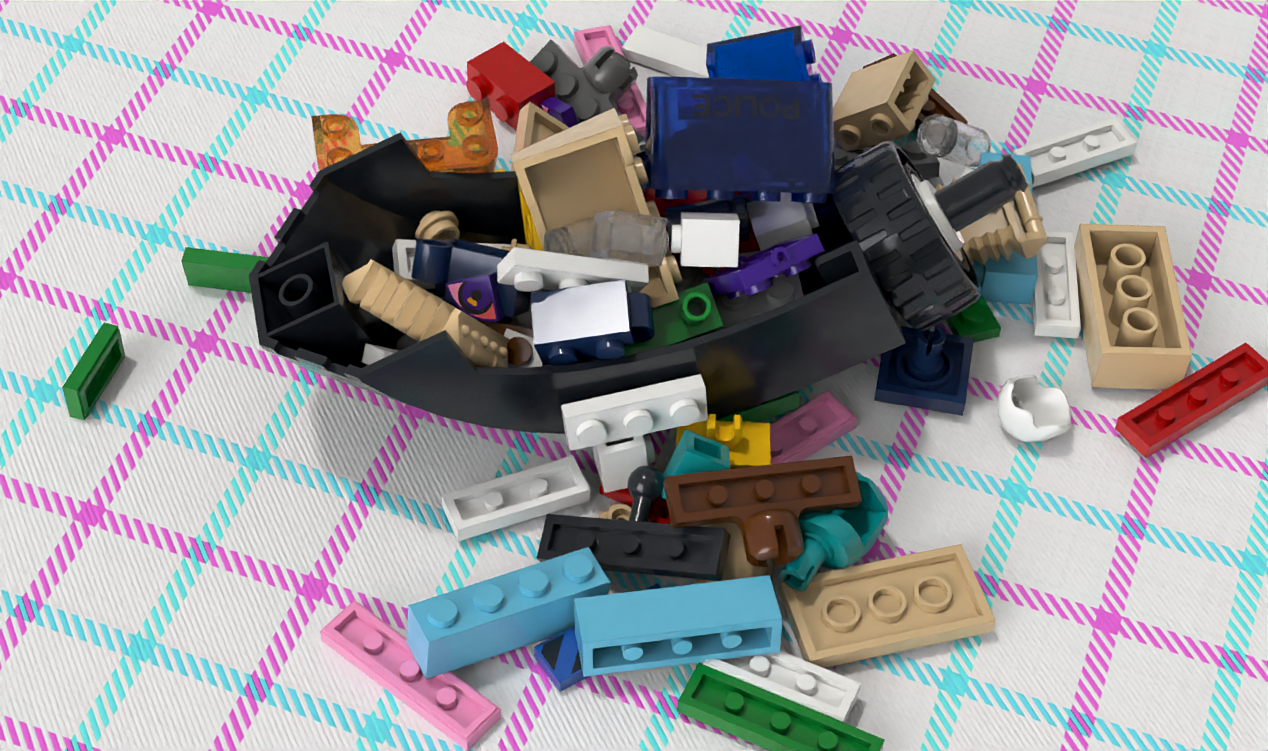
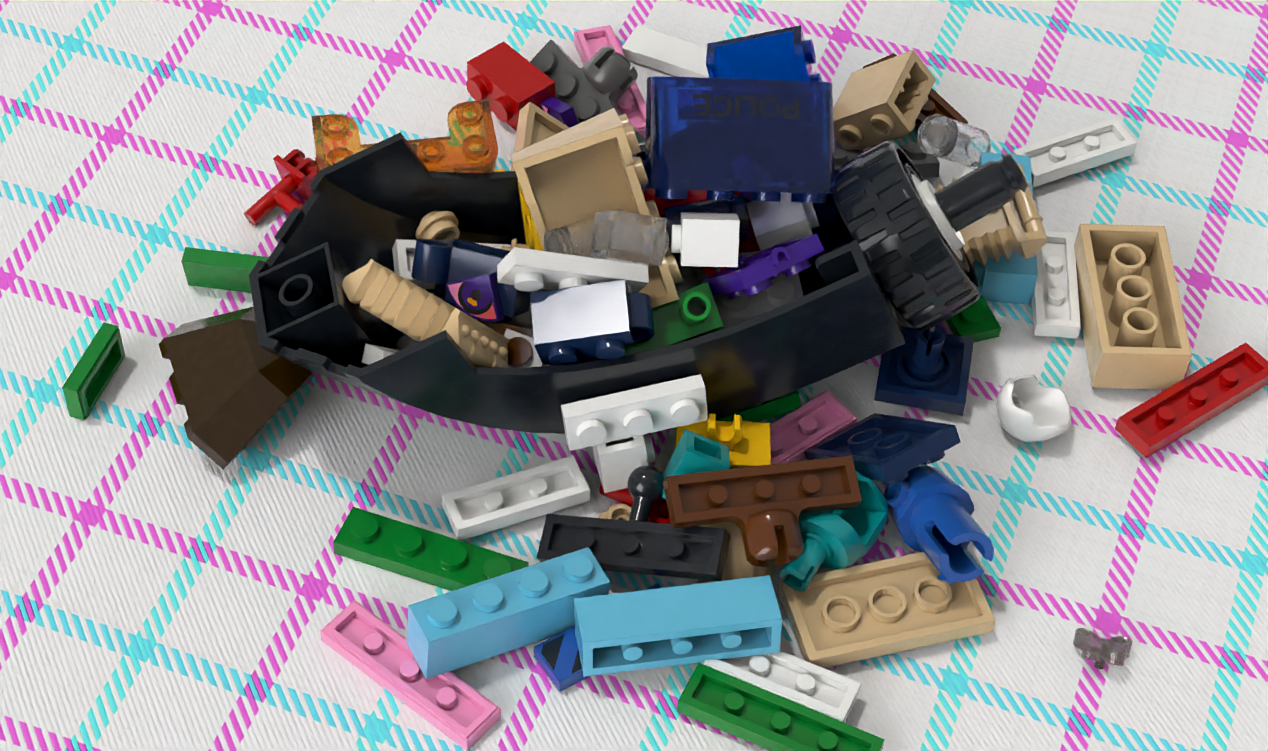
none -> dark brown brick [158,307,316,469]
none -> red arm [244,149,324,225]
none -> green plate [333,507,529,591]
none -> dark blue plate [804,413,960,485]
none -> blue piece [884,465,994,584]
none -> clear smoke piece [1073,628,1133,669]

